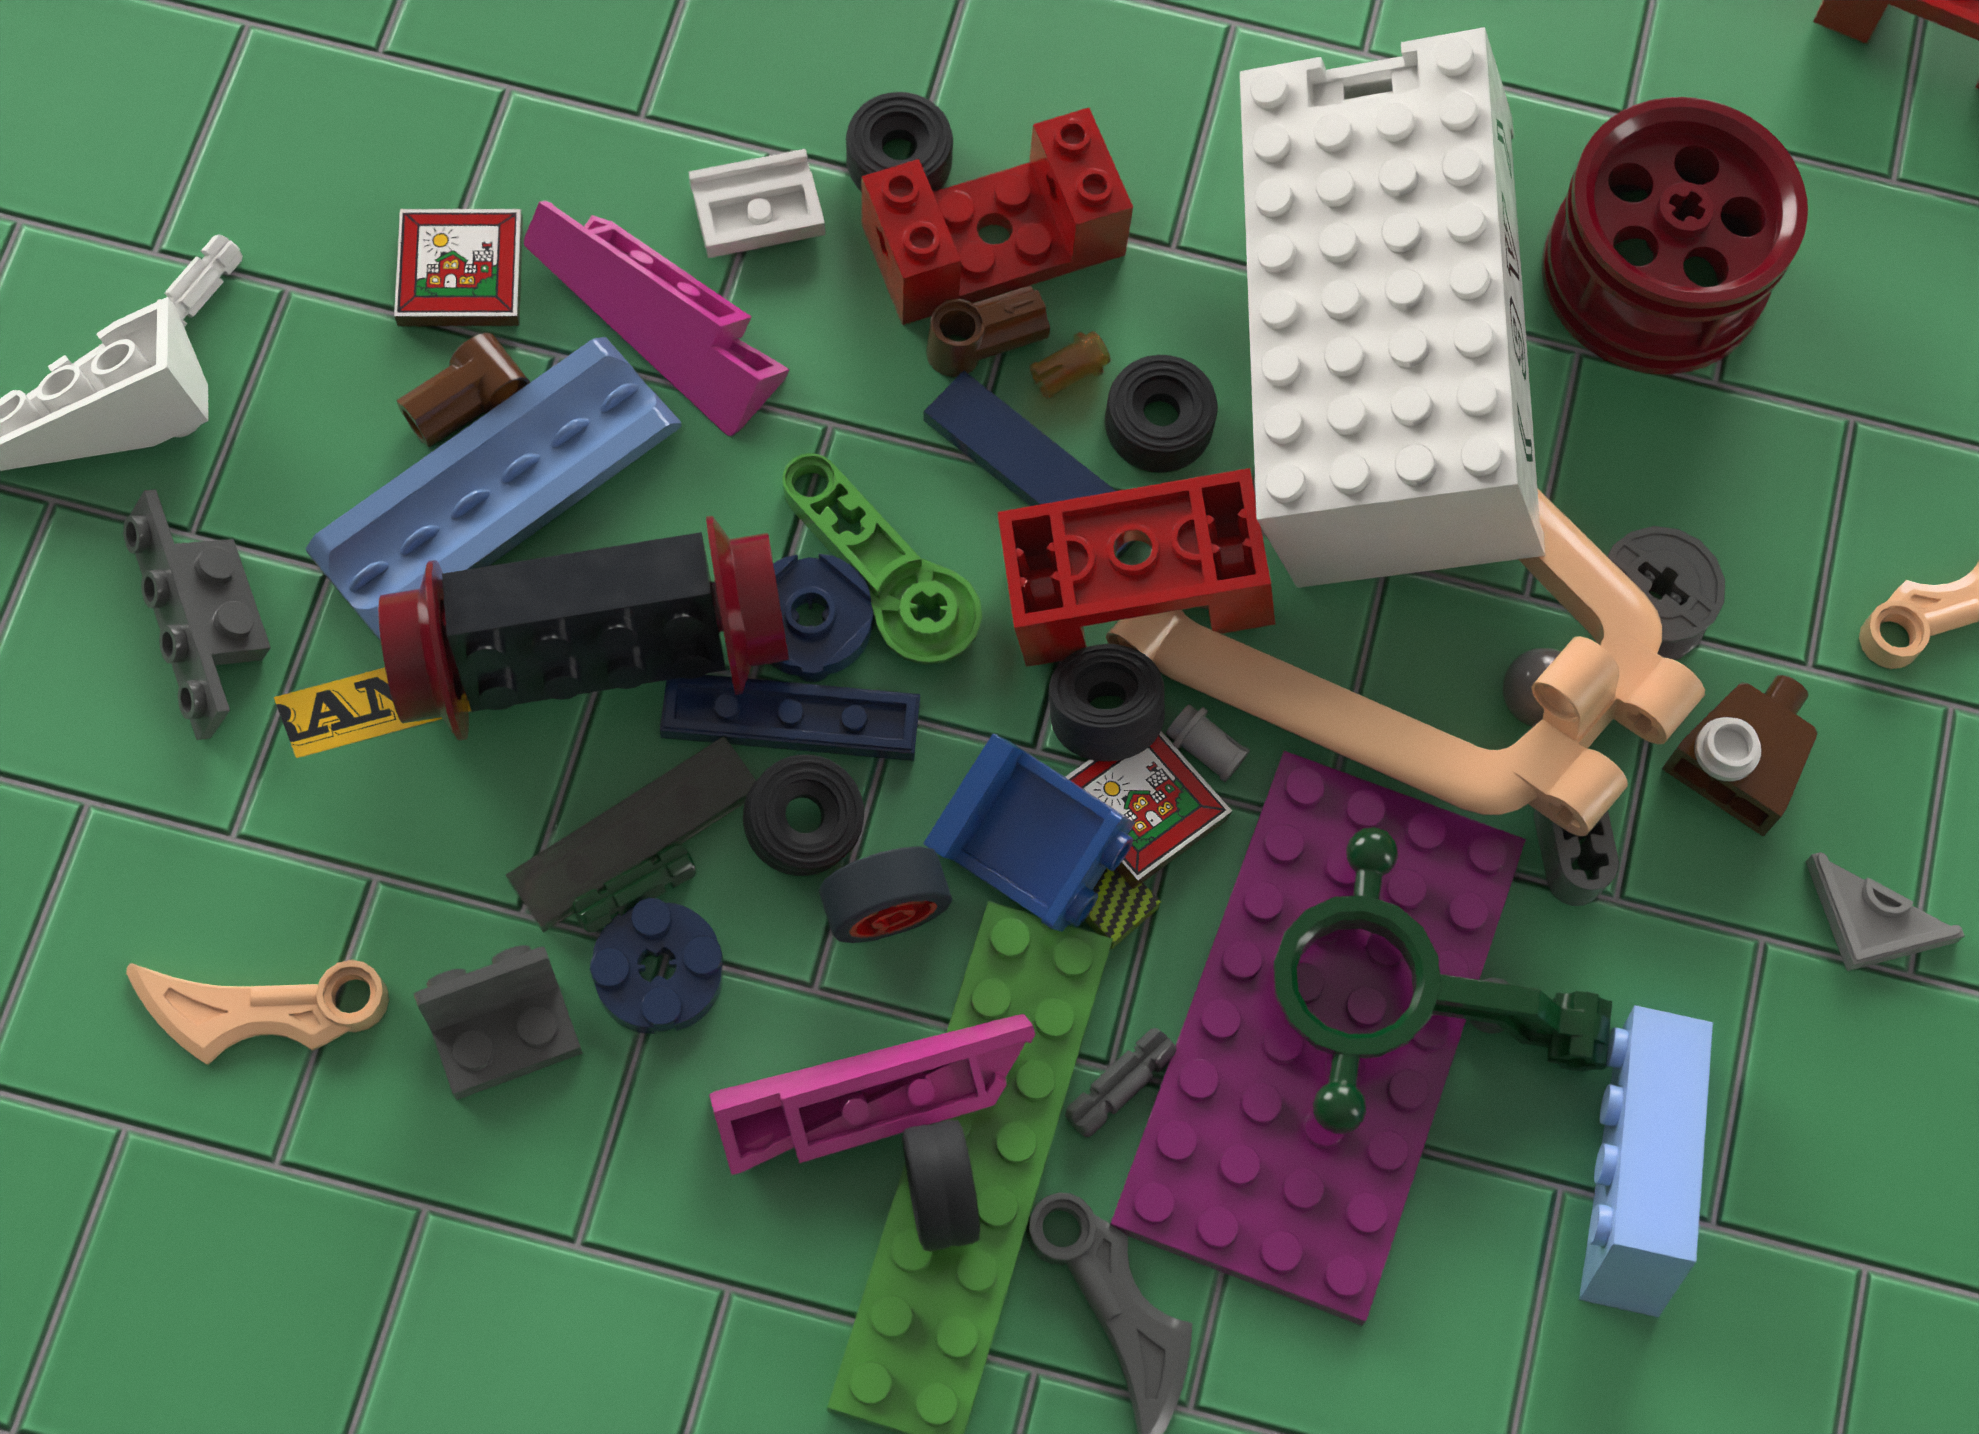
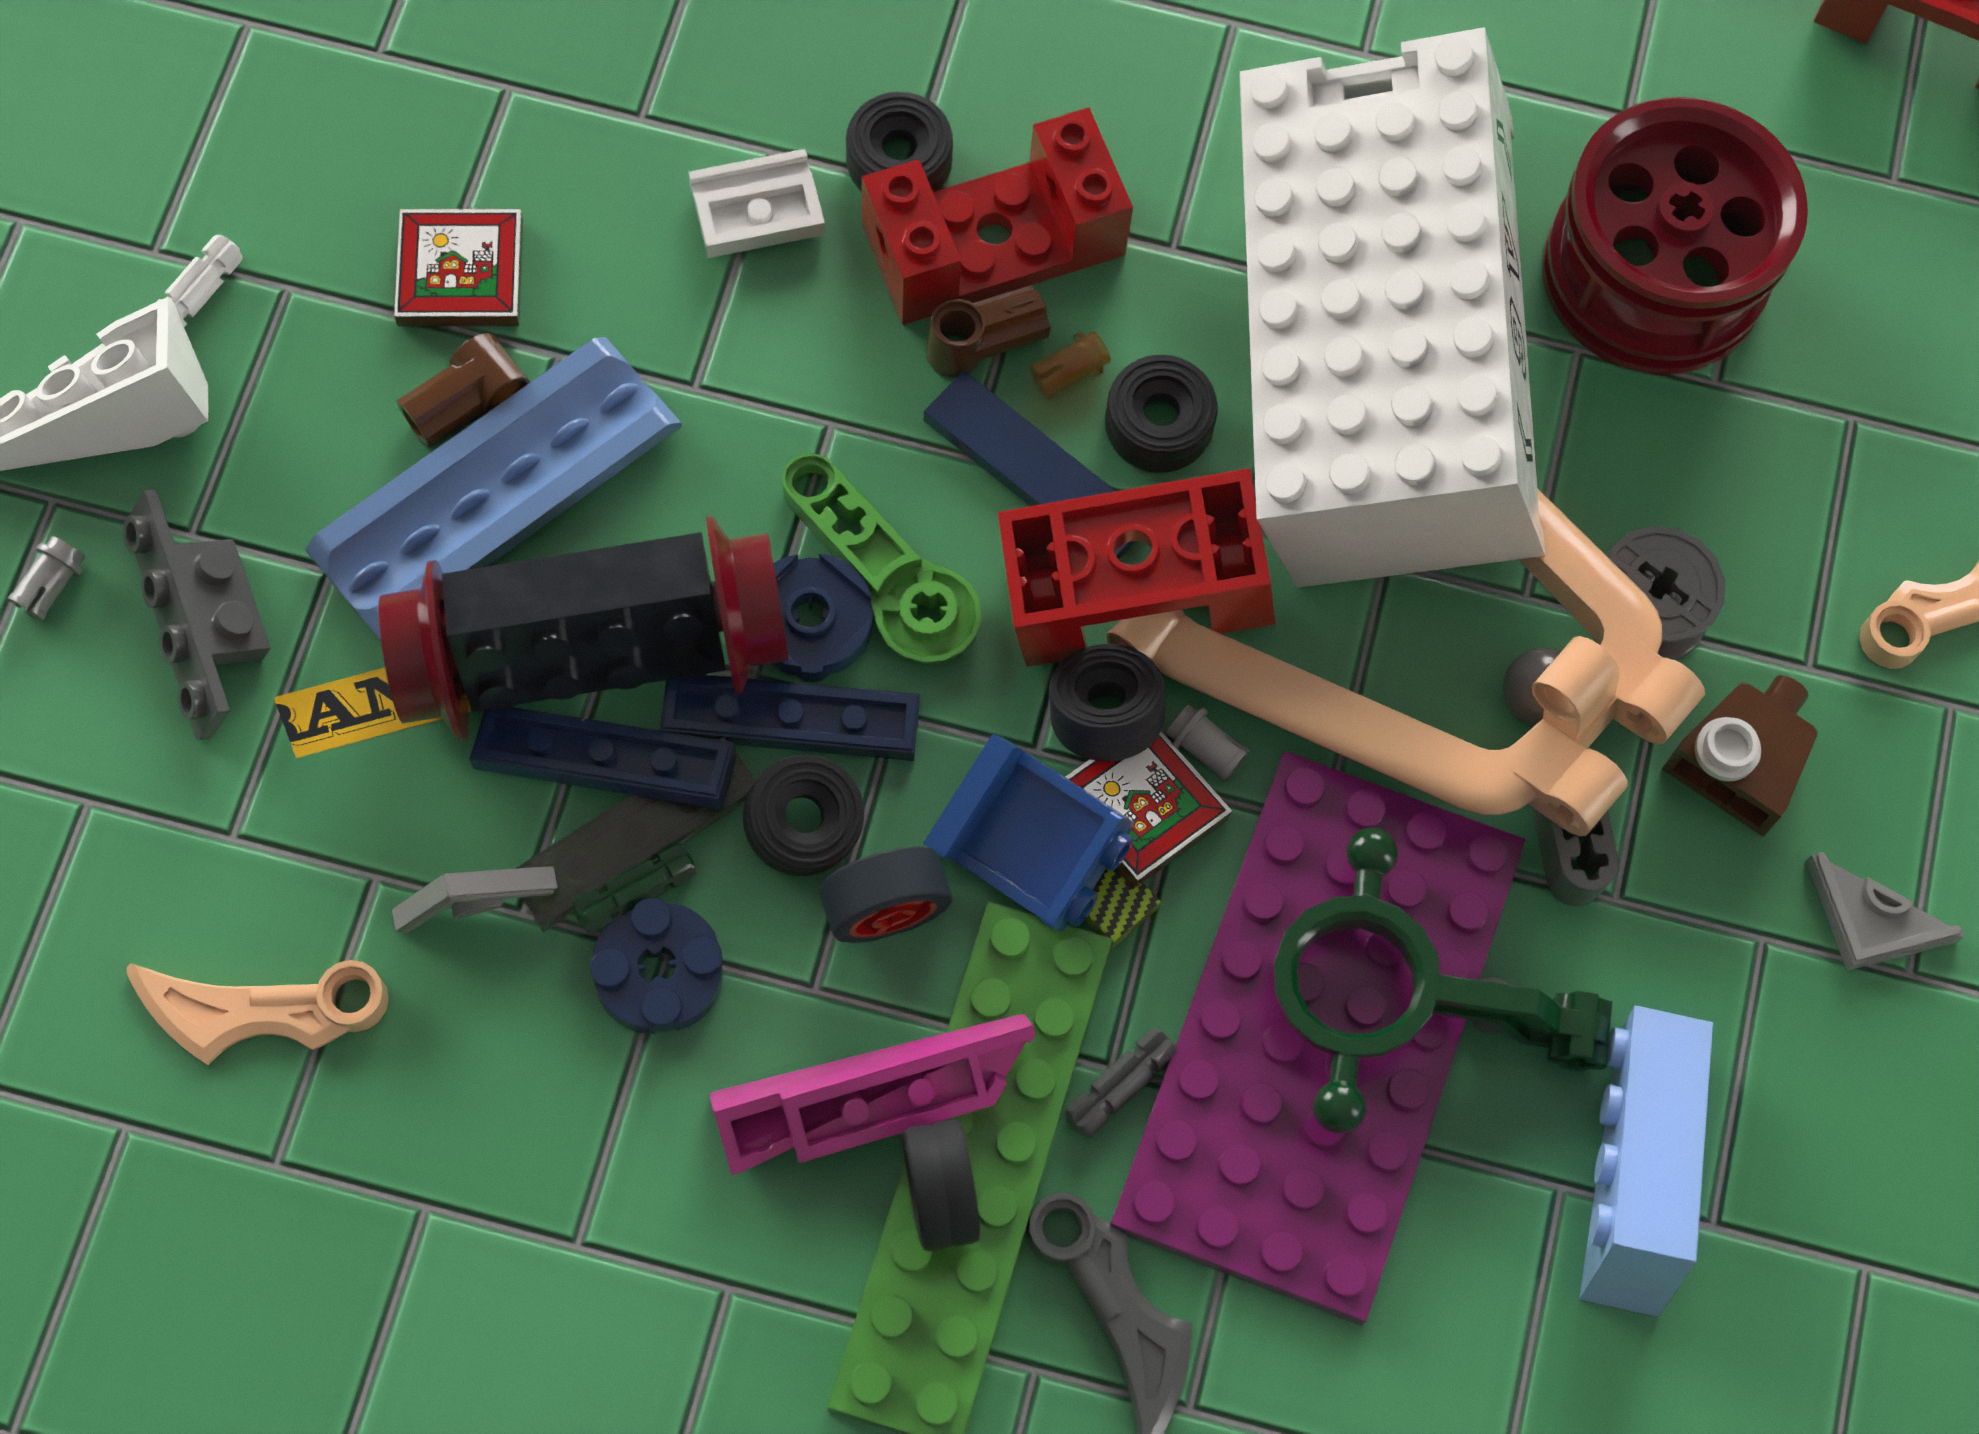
dark grey bracket [414,945,583,1100] -> none
dark pink wedge [524,201,789,436] -> none
none -> light grey pin [7,536,85,621]
none -> light grey tile [392,866,558,934]
none -> dark blue tile [469,707,737,809]

